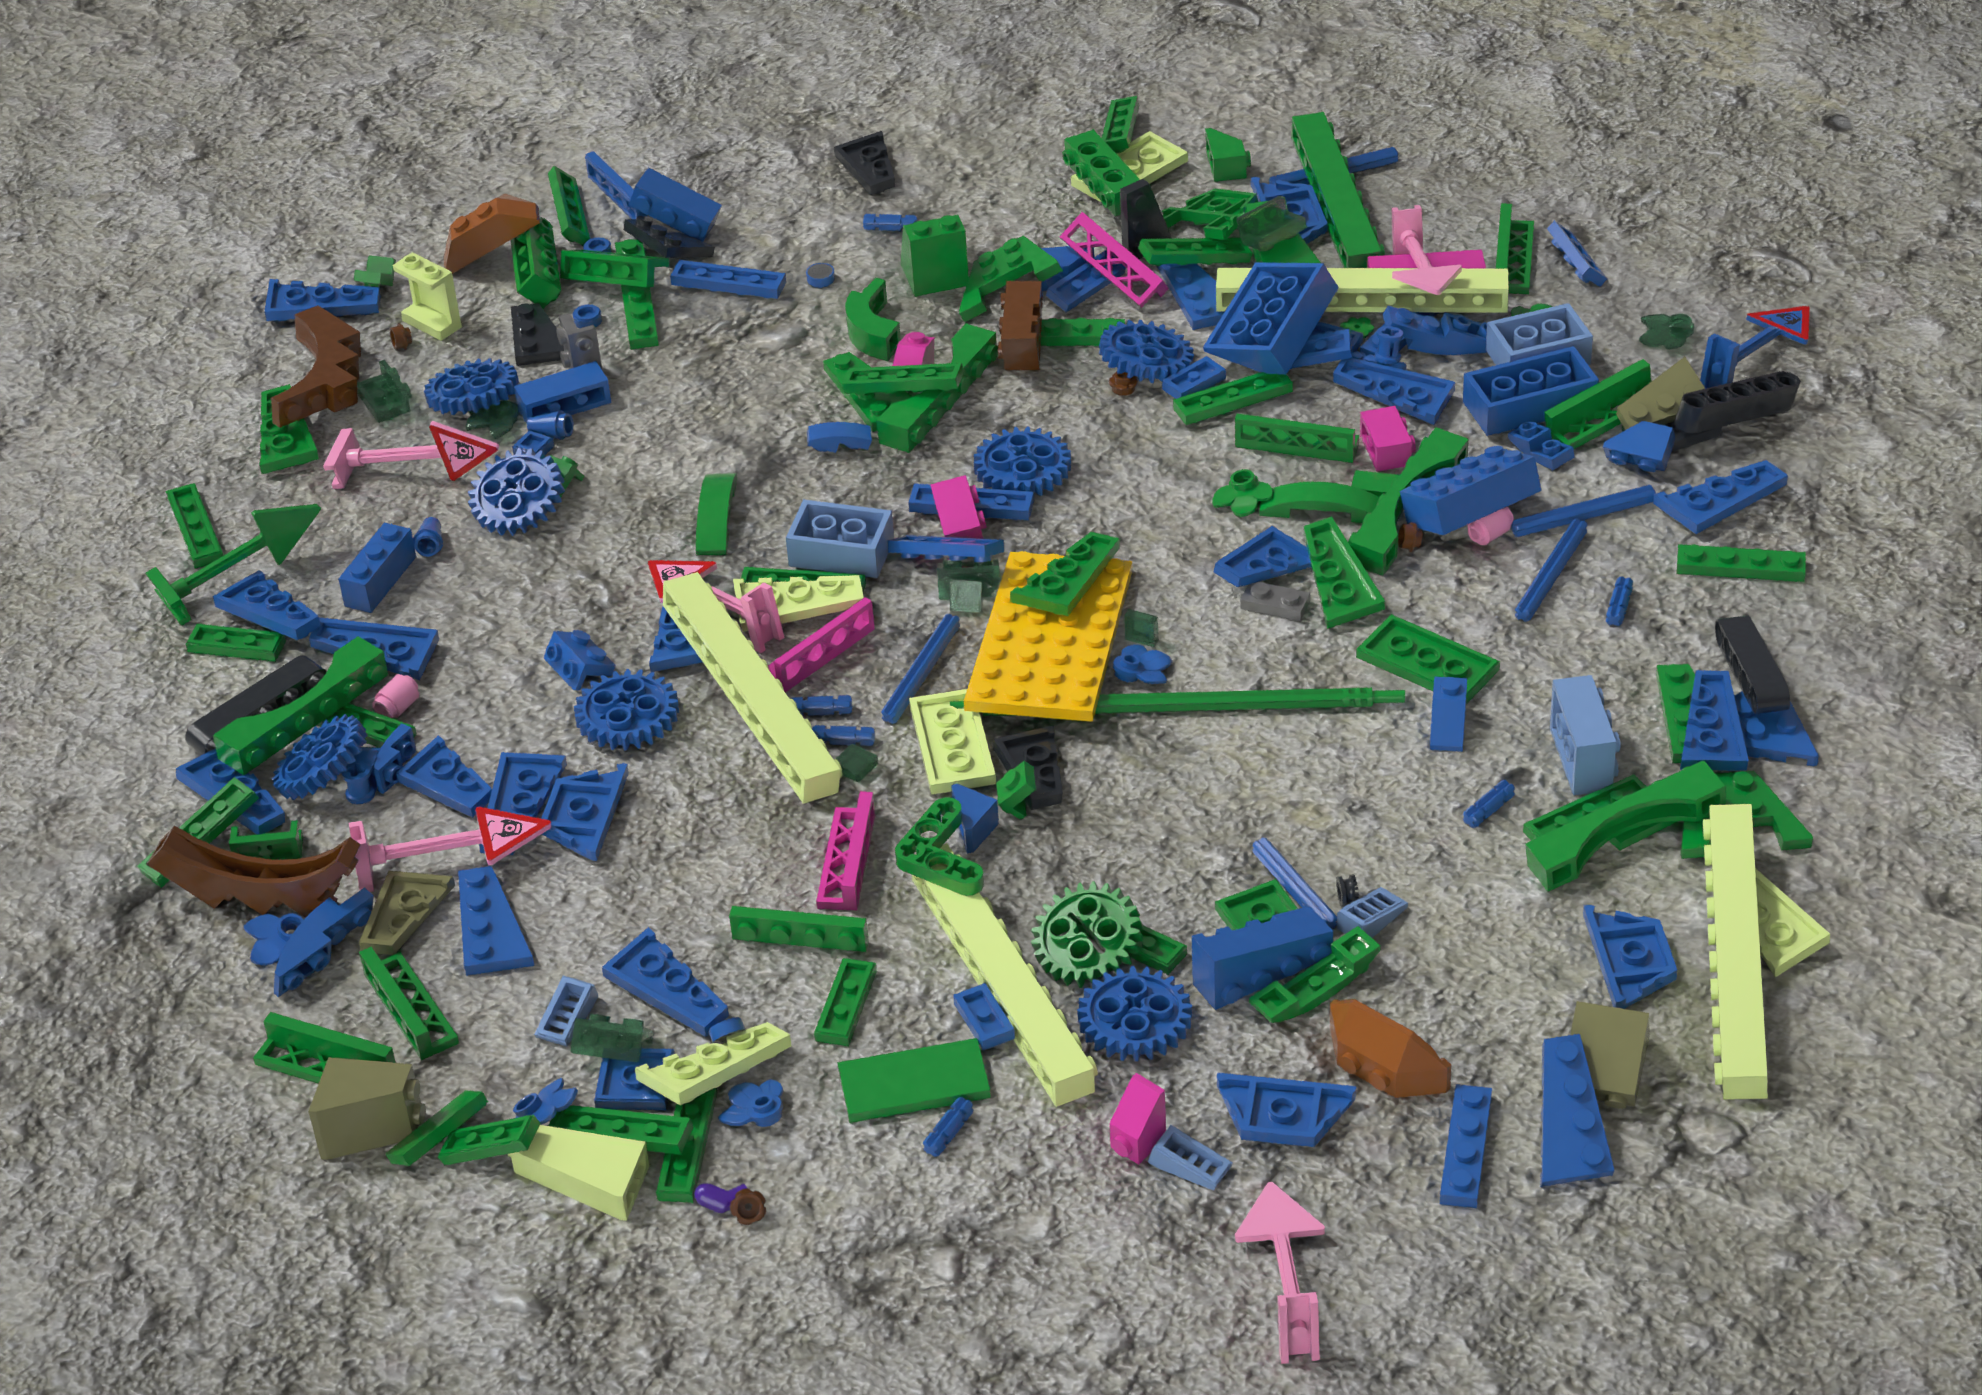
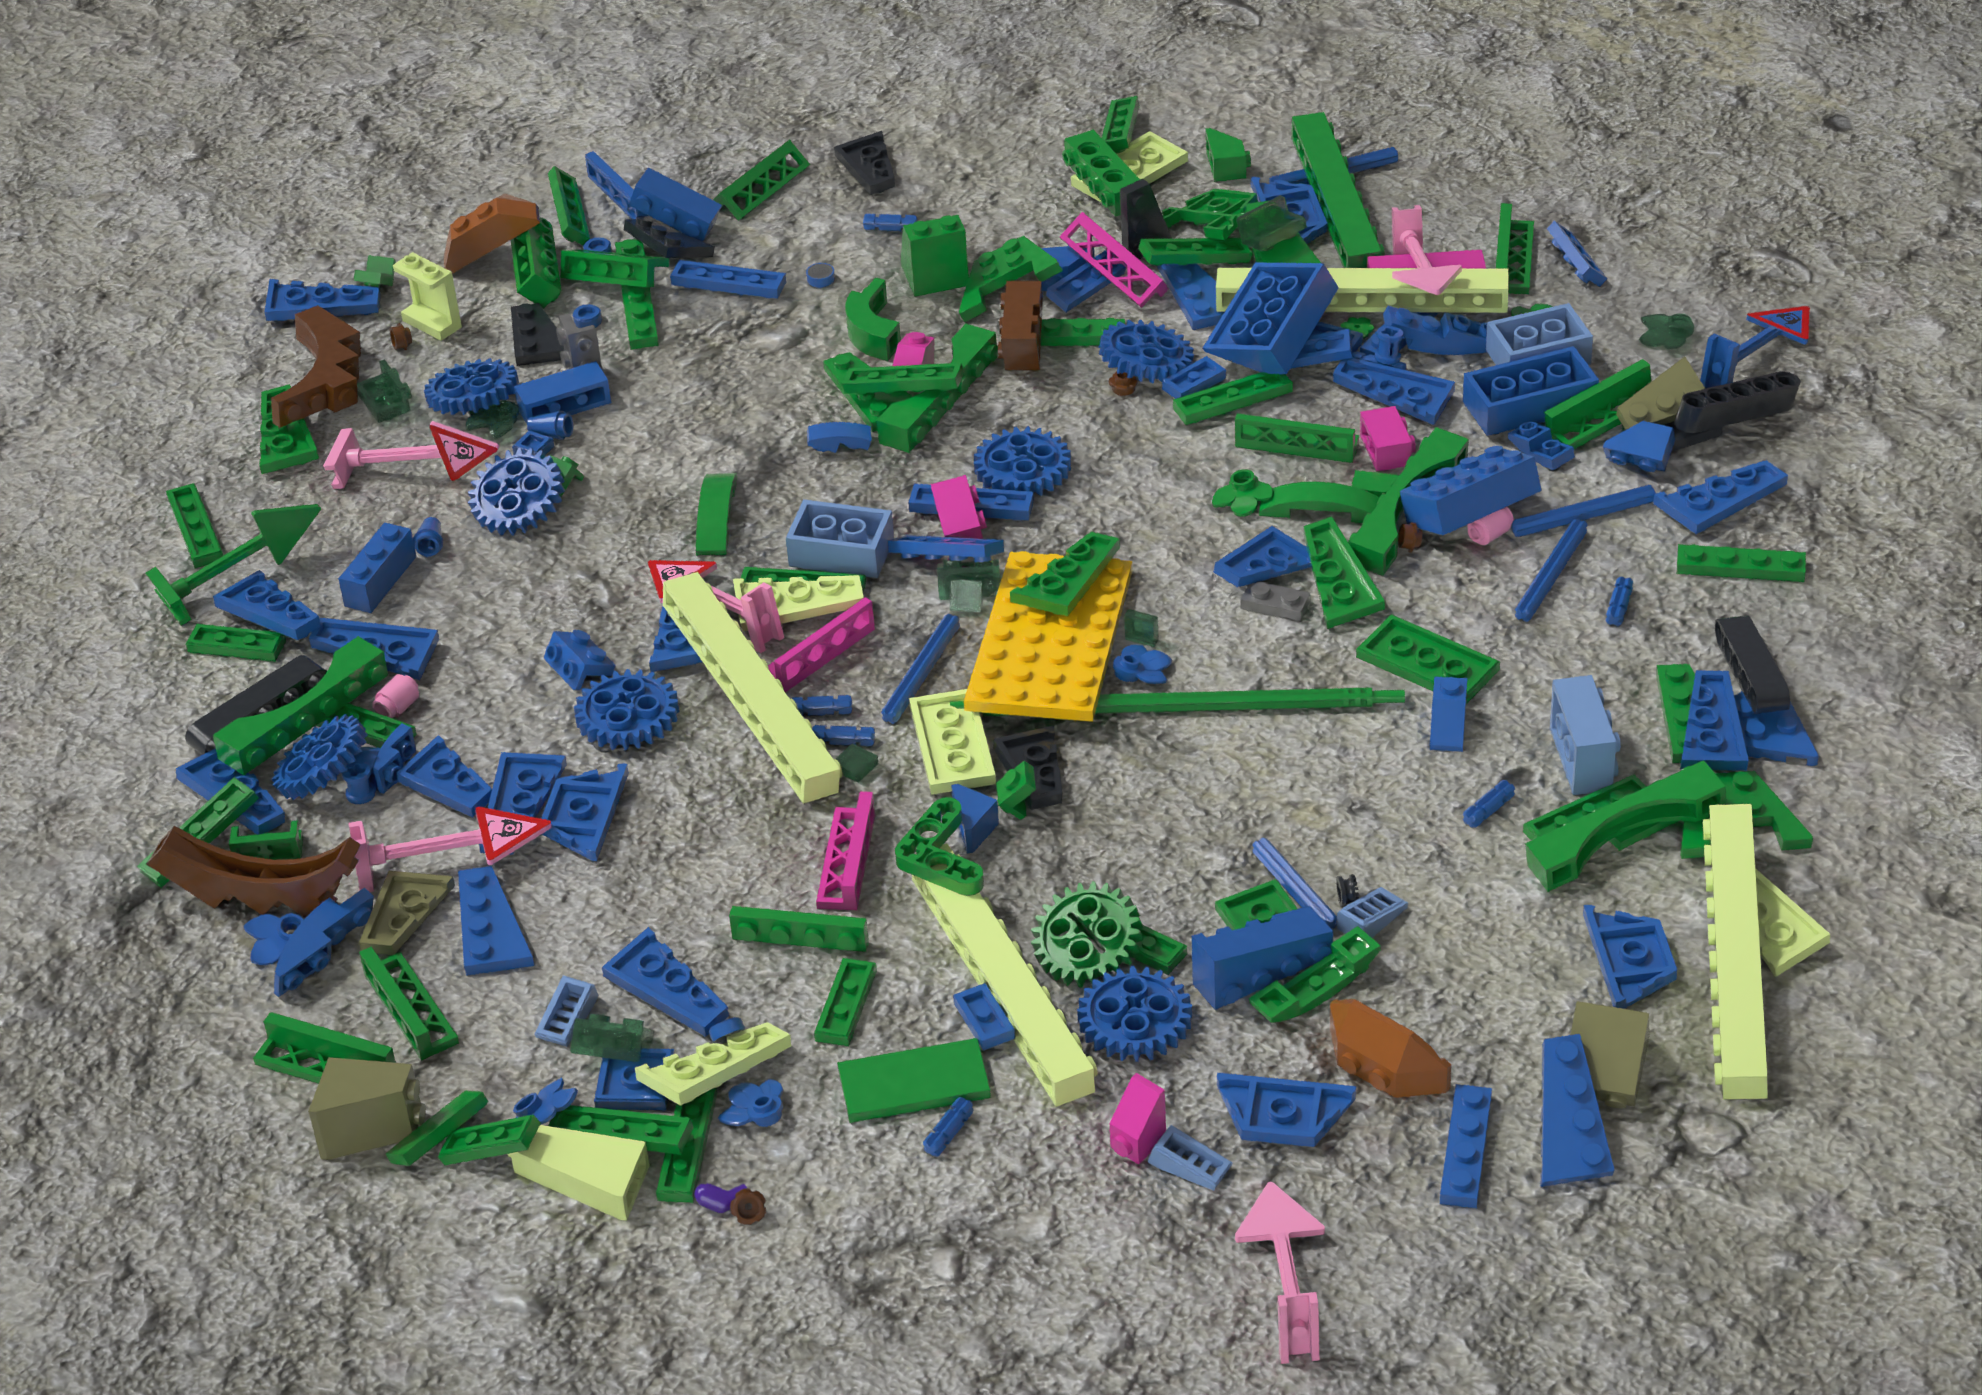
none -> green fence [713,139,810,221]

